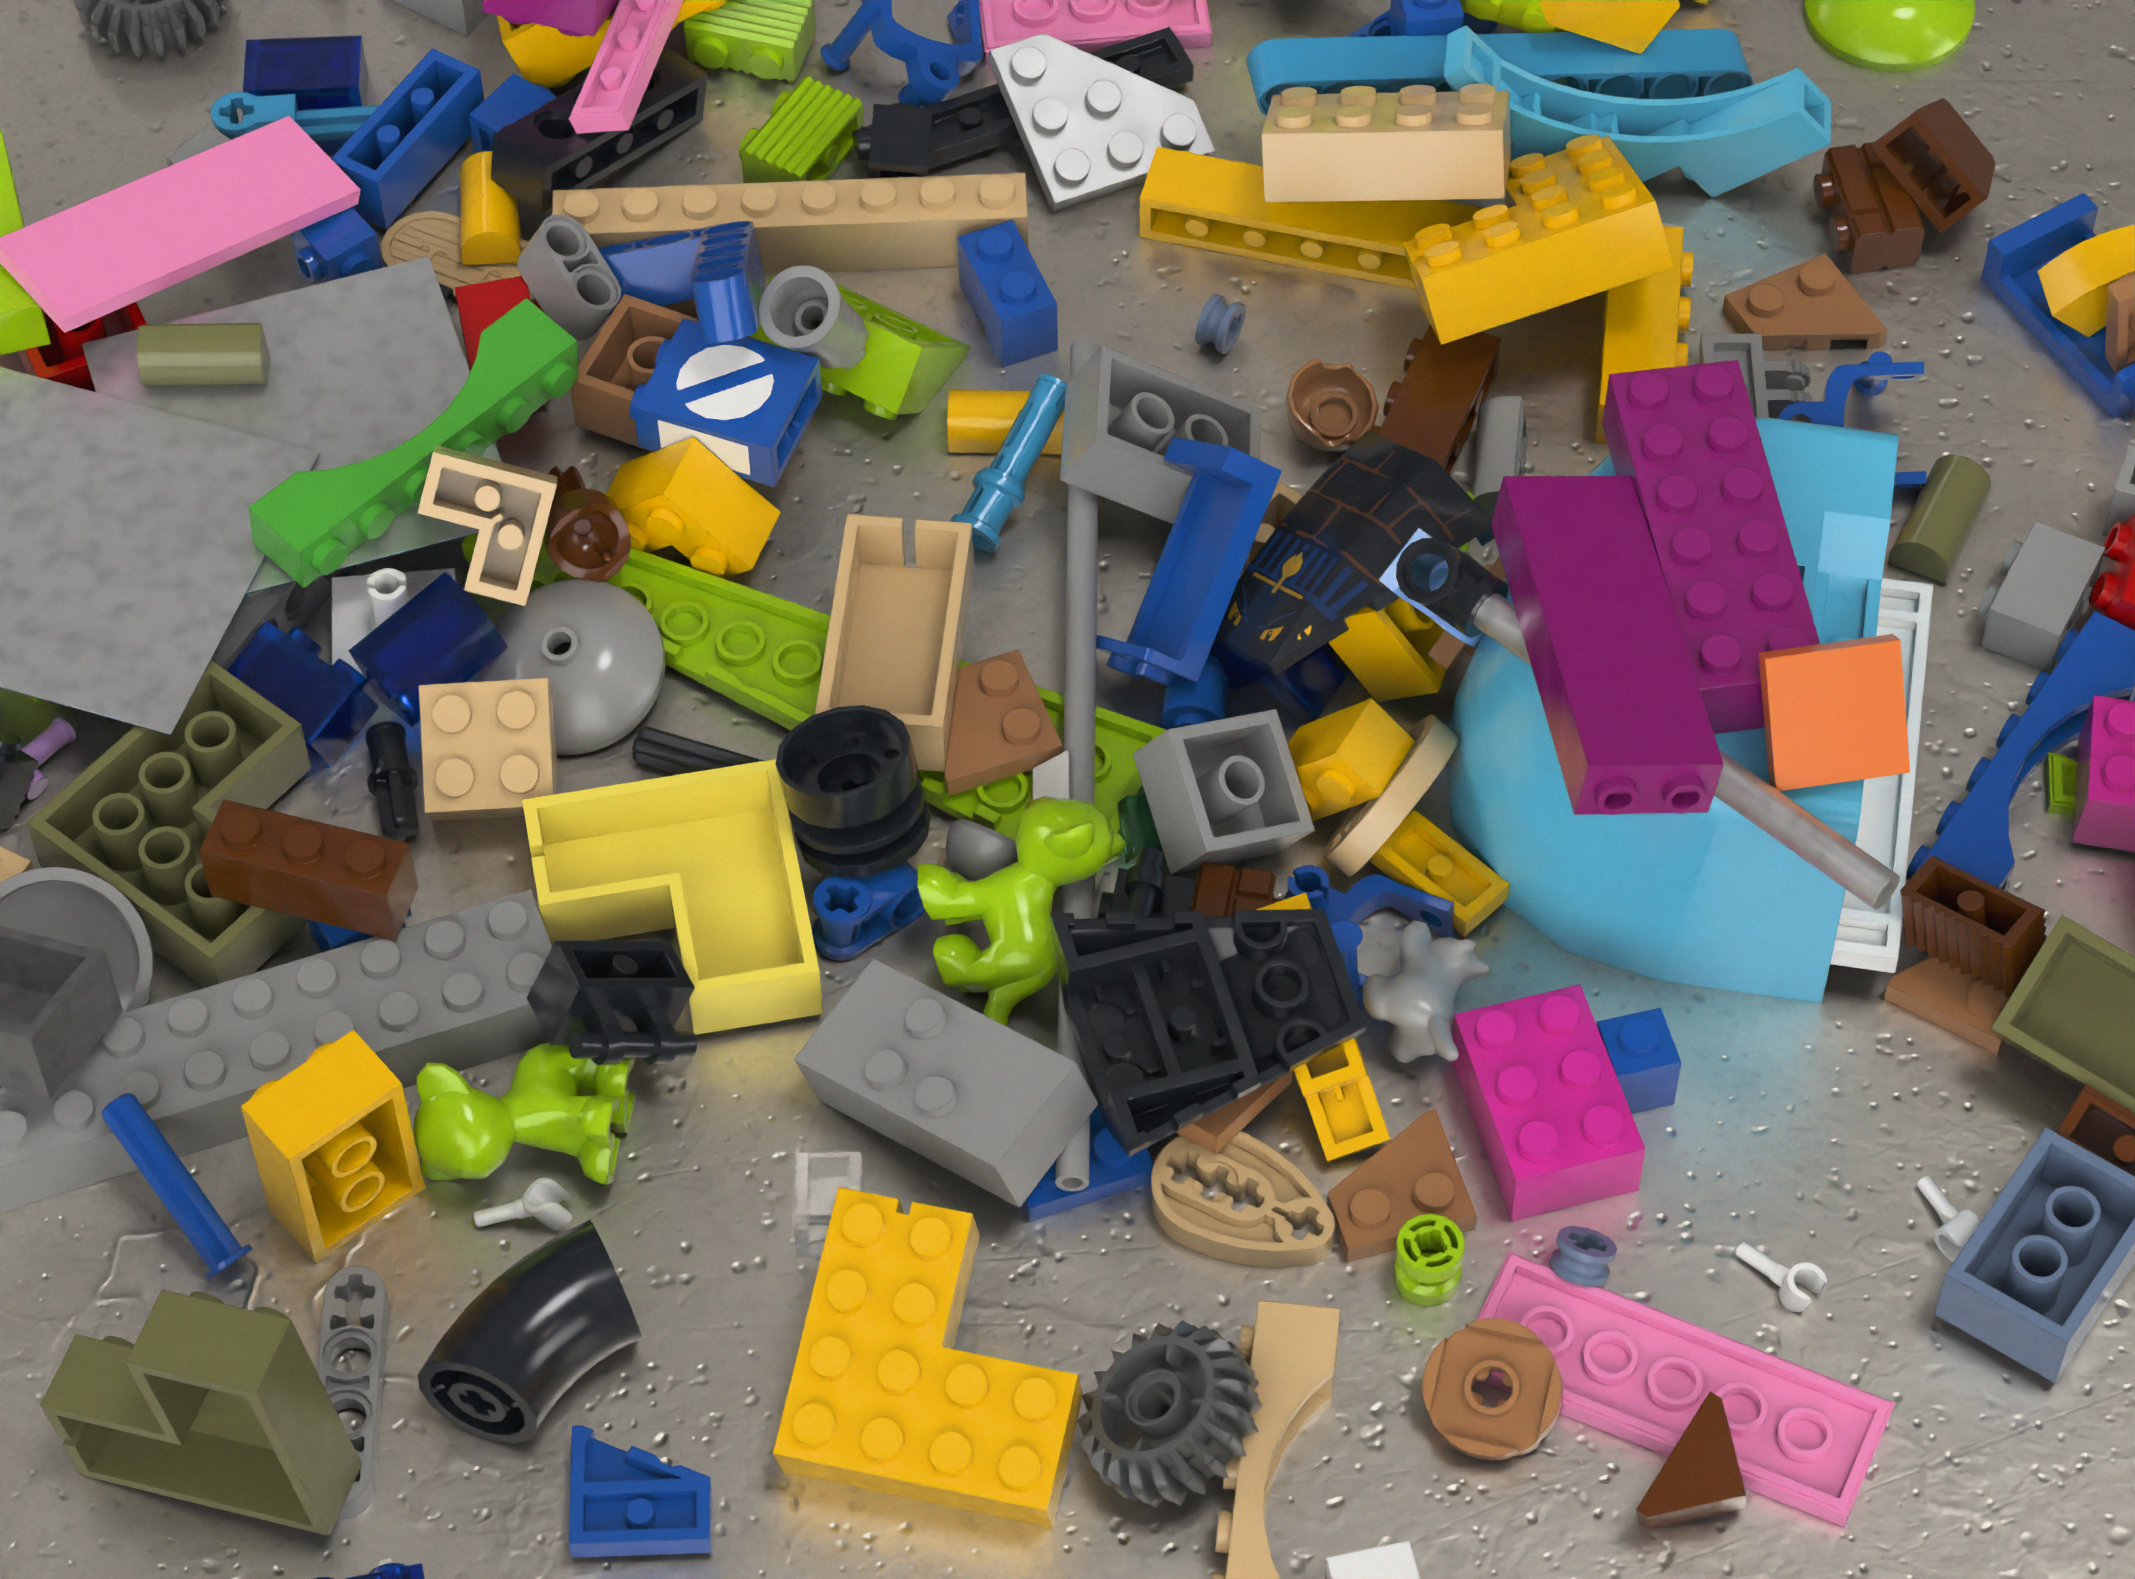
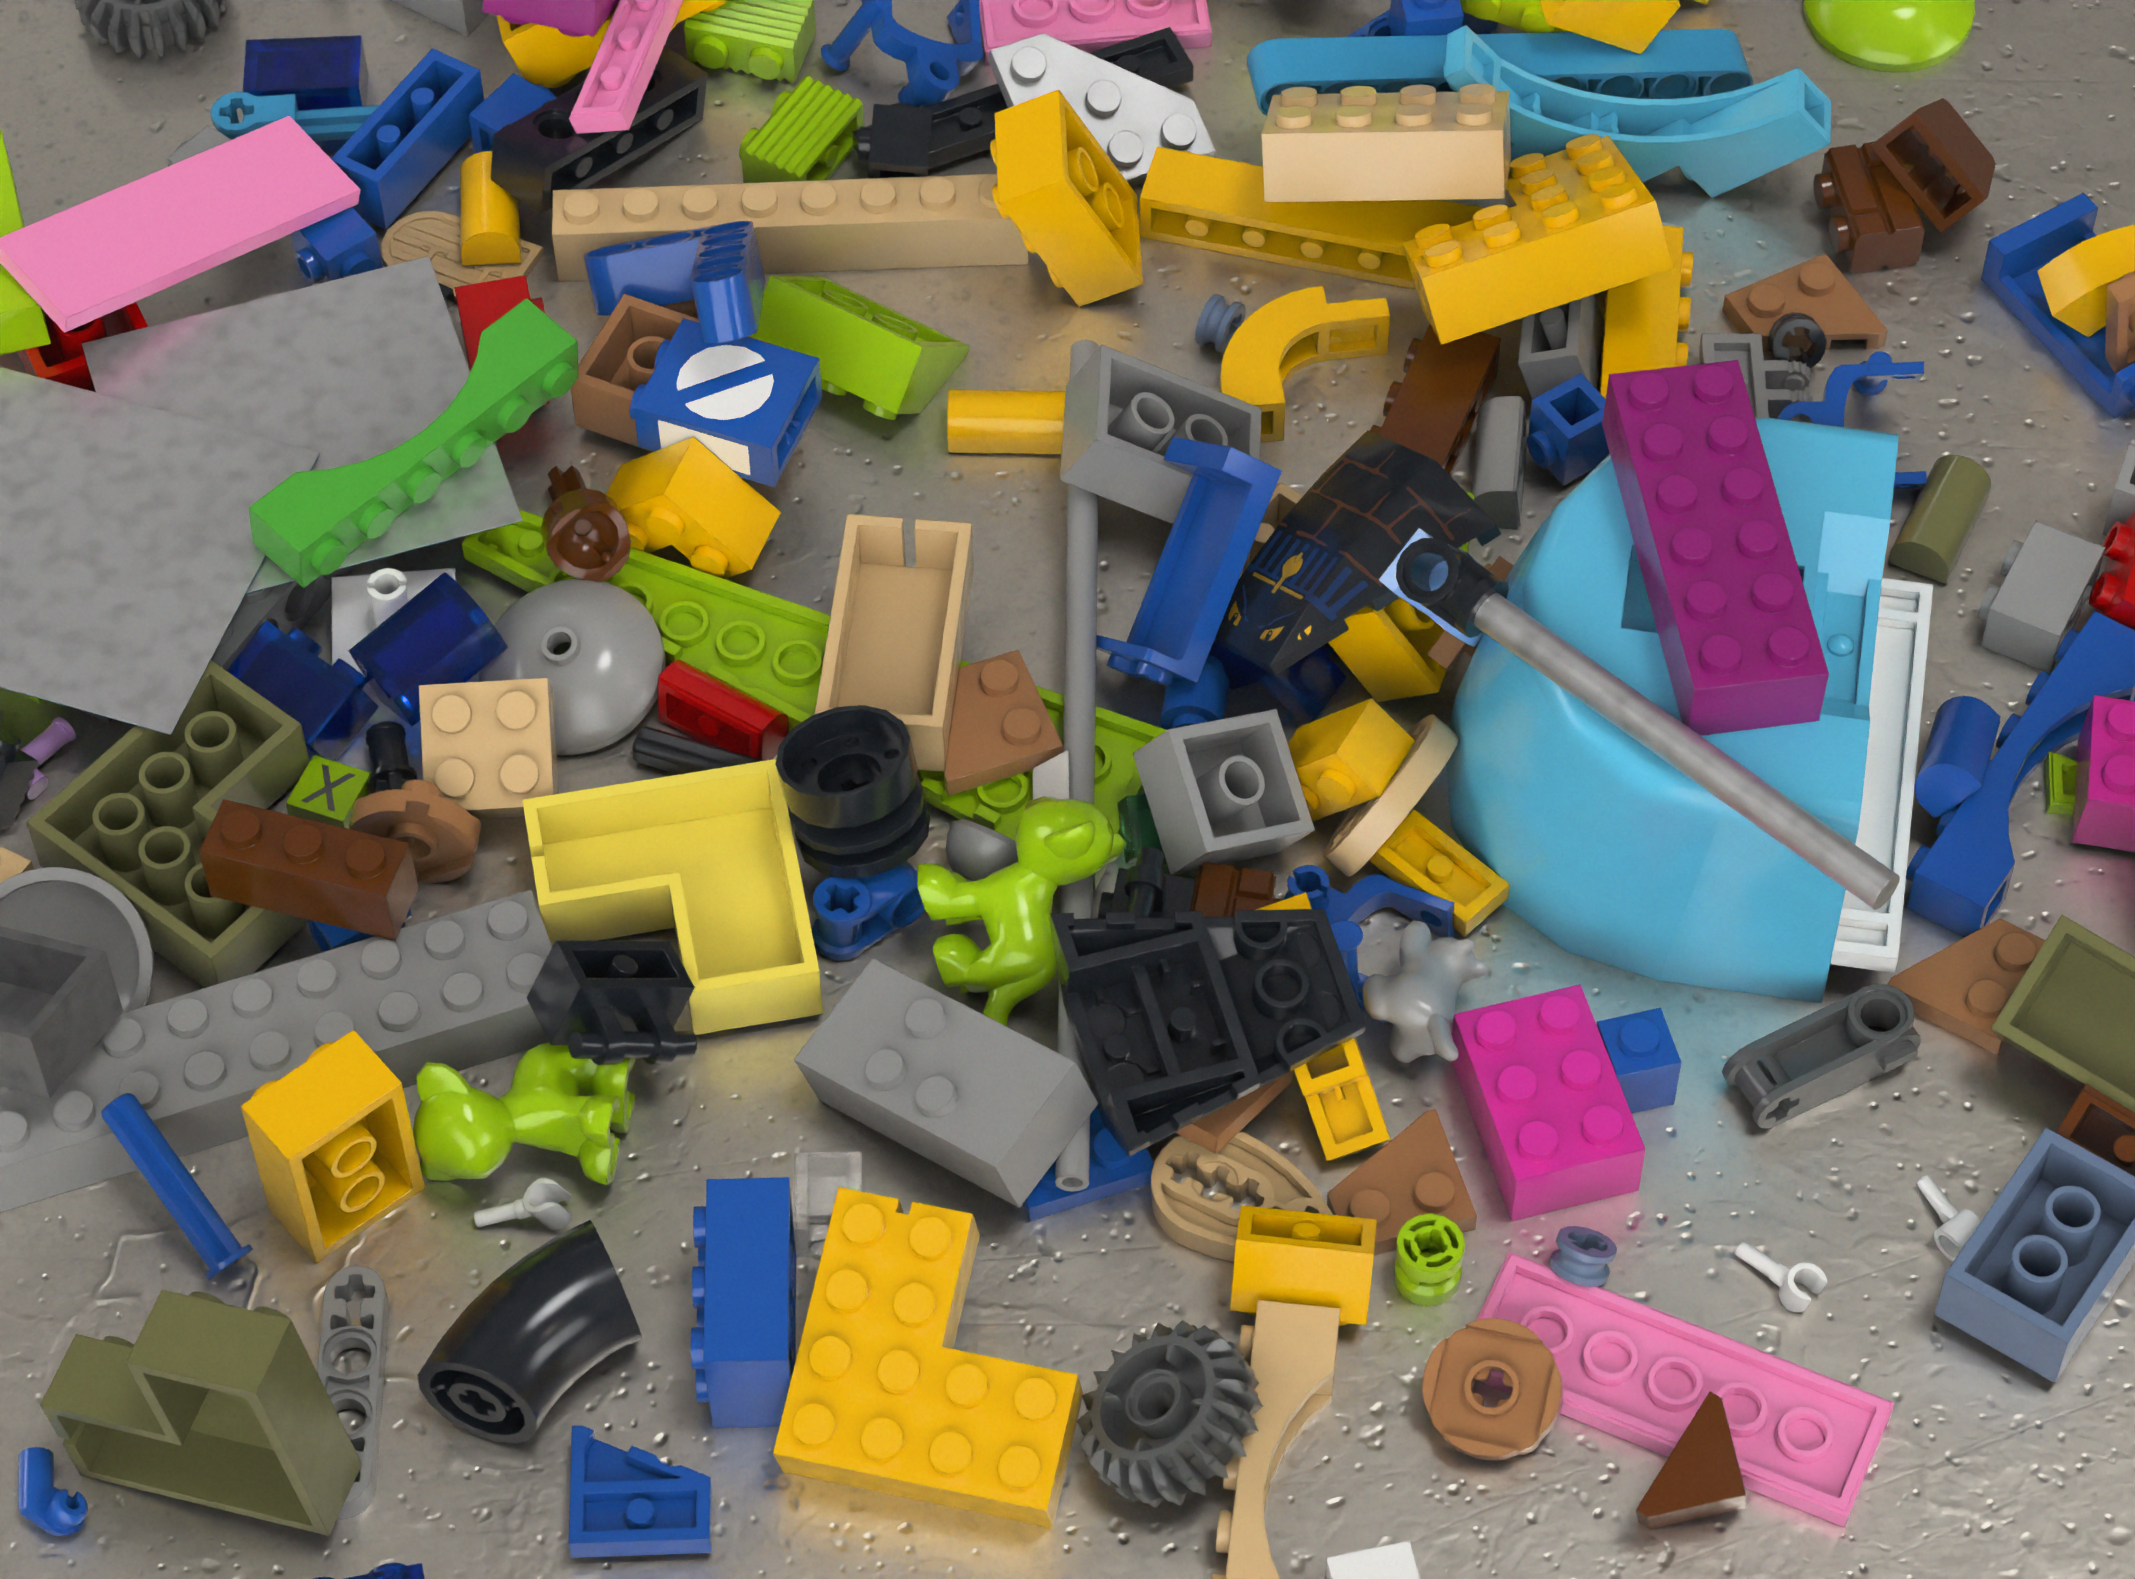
olive brick [137,323,270,386] -> none
tan brick [418,445,558,606] -> none
light grey beam [518,214,621,341] -> none
light grey plant [759,265,869,370] -> none
dark azure pin [950,374,1067,552] -> none
blue brick [957,220,1058,368] -> none
medium nougat hair [1285,358,1379,452] -> none
magenta brick [1491,476,1724,815] -> none
orange tile [1758,634,1910,791] -> none
reddish brown brick [1900,856,2048,997] -> none
none -> blue arm [18,1447,88,1536]
none -> lime tile [286,755,370,829]
none -> medium nougat plate [349,780,481,884]
none -> red brick [658,660,789,761]
none -> blue brick [691,1177,797,1428]
none -> yellow brick [990,89,1143,307]
none -> yellow arch [1220,286,1390,443]
none -> yellow brick [1230,1205,1377,1326]
none -> light grey brick [1518,294,1603,399]
none -> blue brick [1526,373,1610,485]
none -> dark grey piece [1722,984,1921,1129]
none -> black bush [1768,312,1826,368]
none -> blue brick [1914,696,2001,818]

